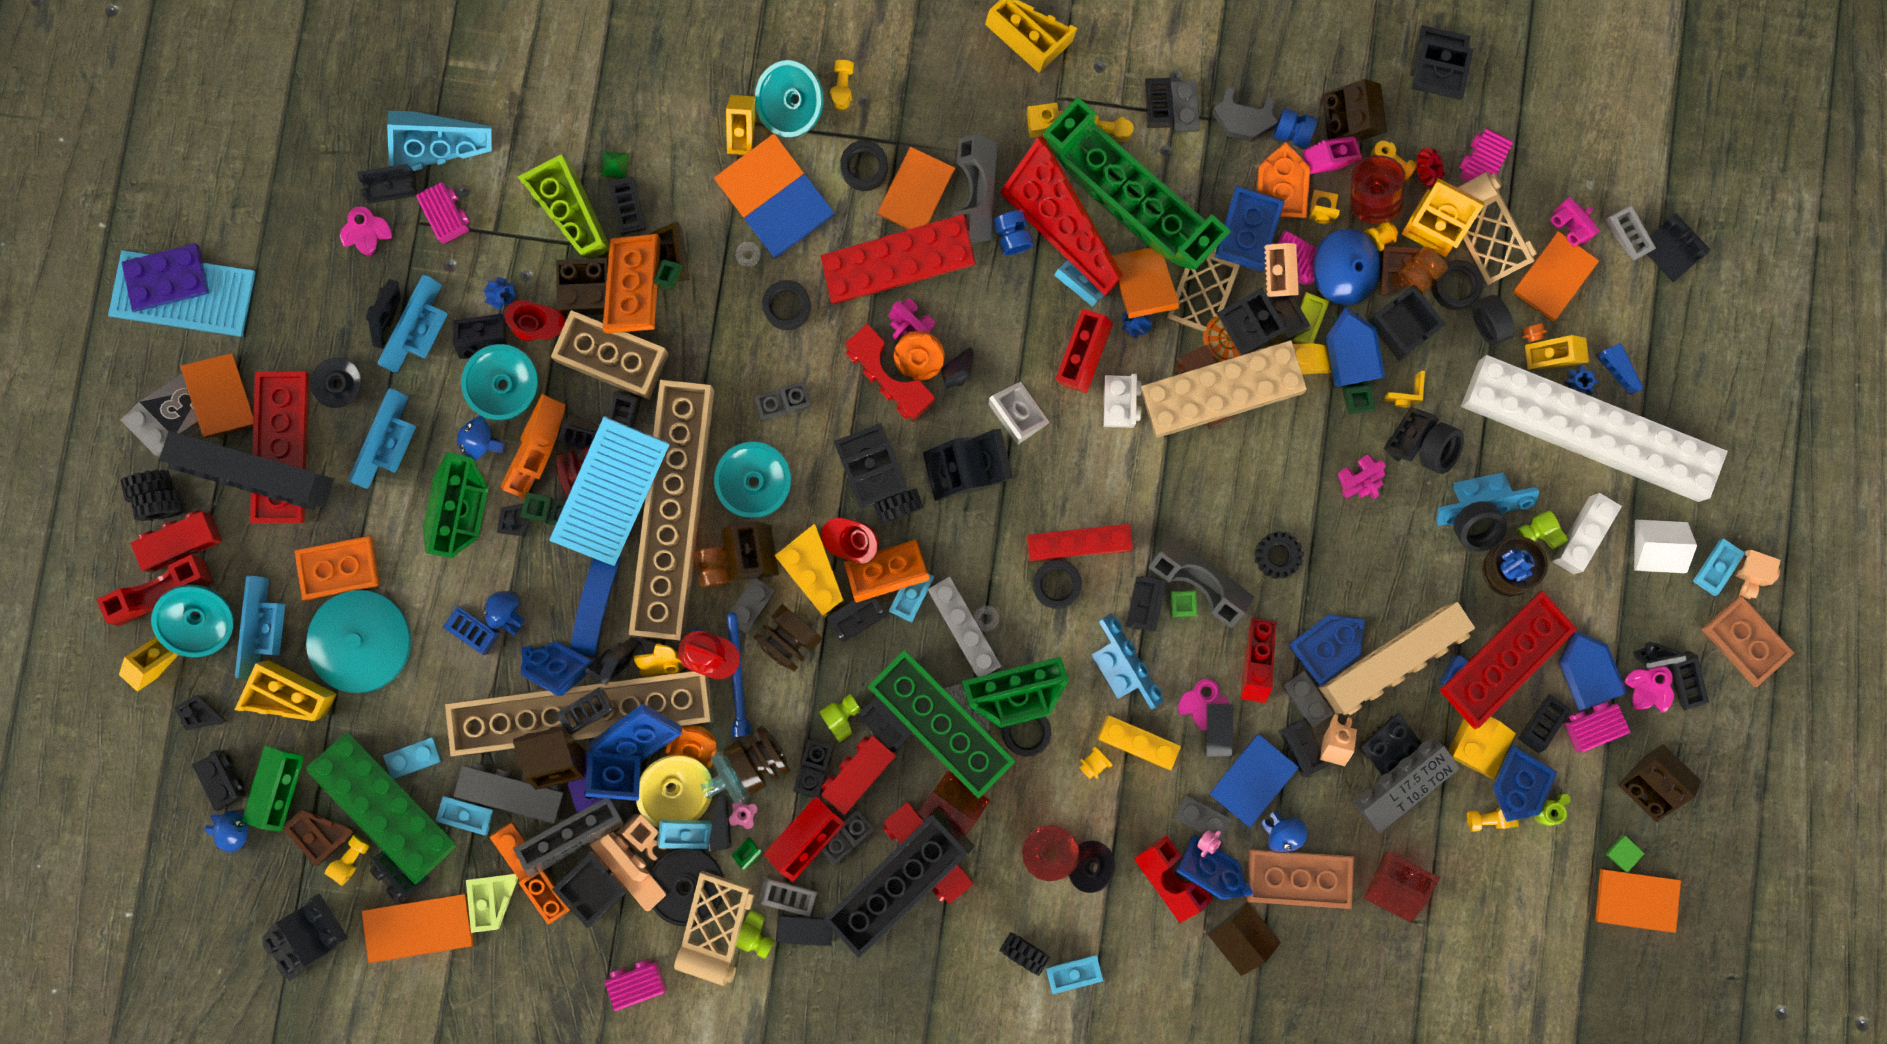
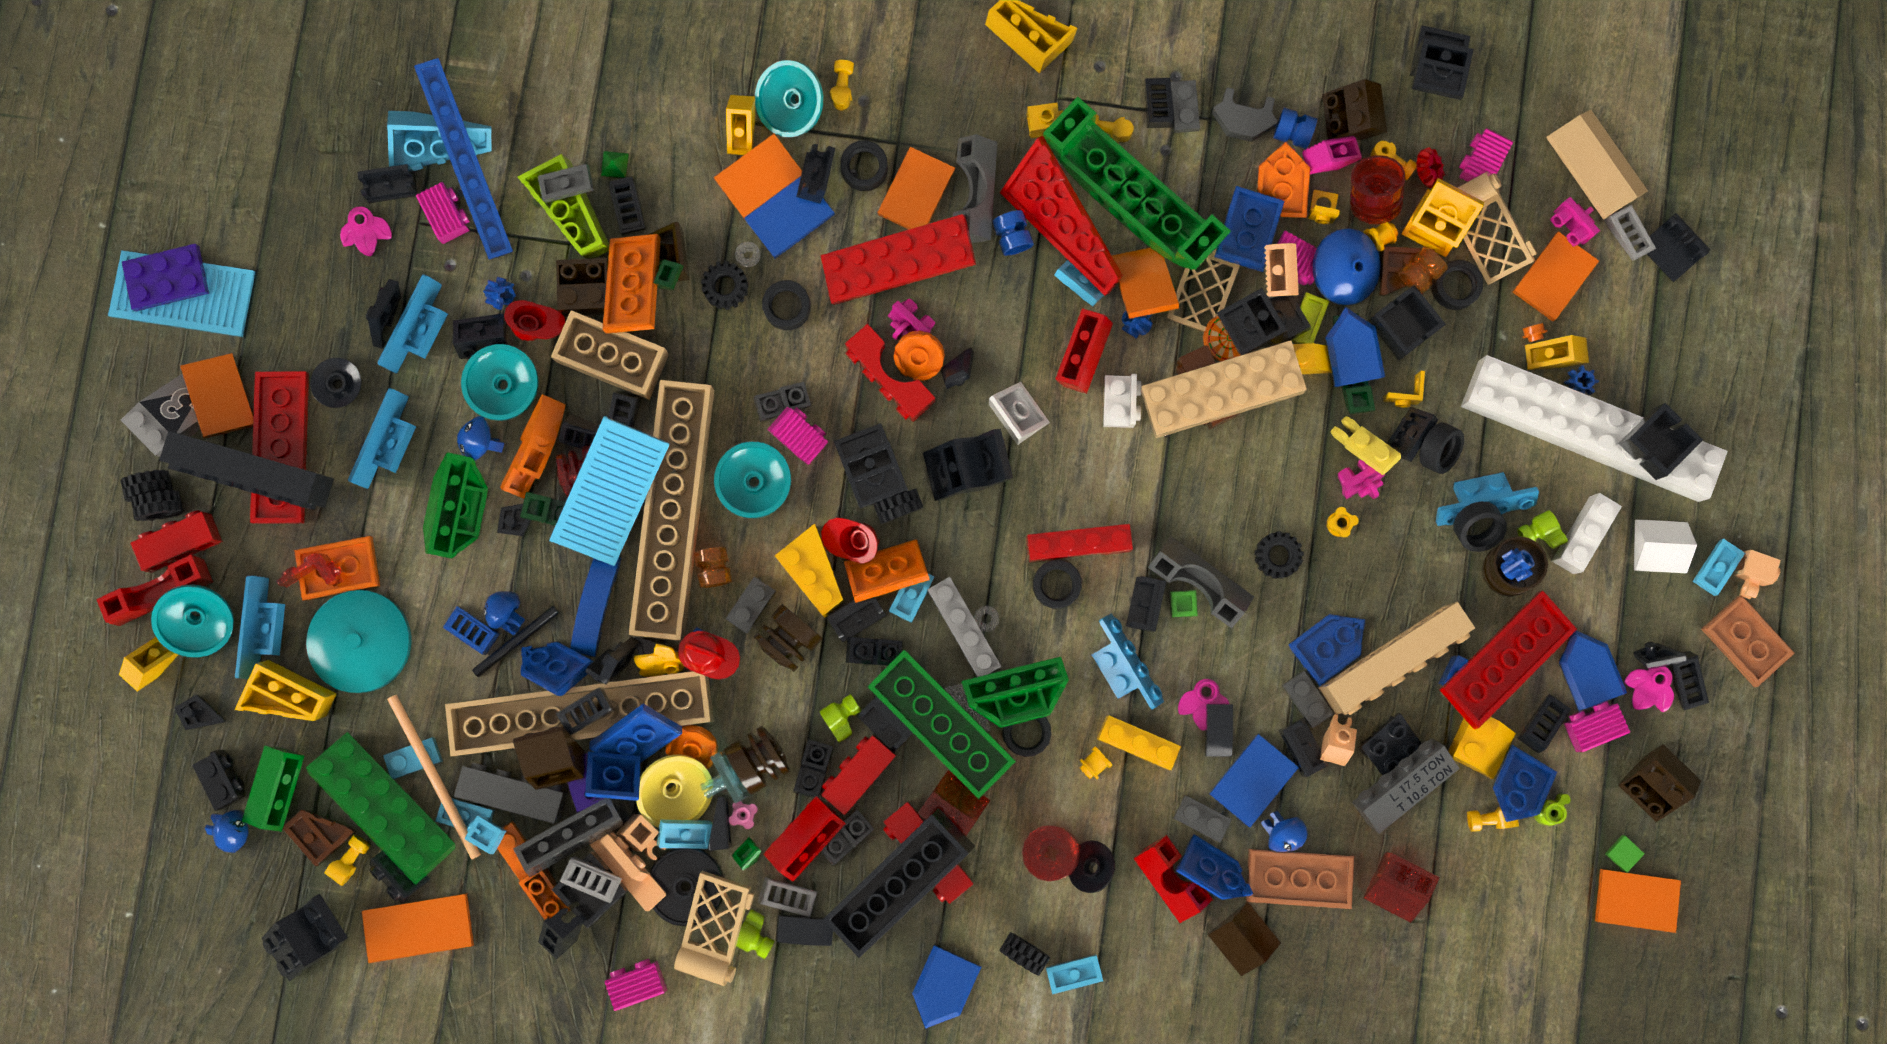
yellowish green wing [466,874,518,933] -> none
dark brown slope [722,522,779,581] -> none
blue piece [727,612,752,737] -> none
bright pink plate [1197,830,1221,858] -> none
red slope [1240,618,1277,703] -> none
black tyre [1472,294,1515,346] -> none
blue slope [1596,343,1643,395] -> none
none -> clear red bracket [276,553,344,587]
none -> light nougat piece [387,695,481,860]
none -> blue plate [414,58,513,260]
none -> medium azure bracket [465,815,506,854]
none -> black bar [472,605,559,677]
none -> dark grey plate [538,164,594,203]
none -> black hinge [538,908,584,960]
none -> light grey slope [560,856,622,903]
none -> black tyre [701,261,749,310]
none -> dark pink brick [767,407,828,465]
none -> black hinge [796,144,835,204]
none -> black slope [846,637,903,666]
none -> blue tile [912,945,981,1029]
none -> yellow brick [1327,507,1359,538]
none -> light yellow hinge [1331,416,1401,475]
none -> tan slope [1546,110,1648,220]
none -> black piece [1618,403,1703,480]

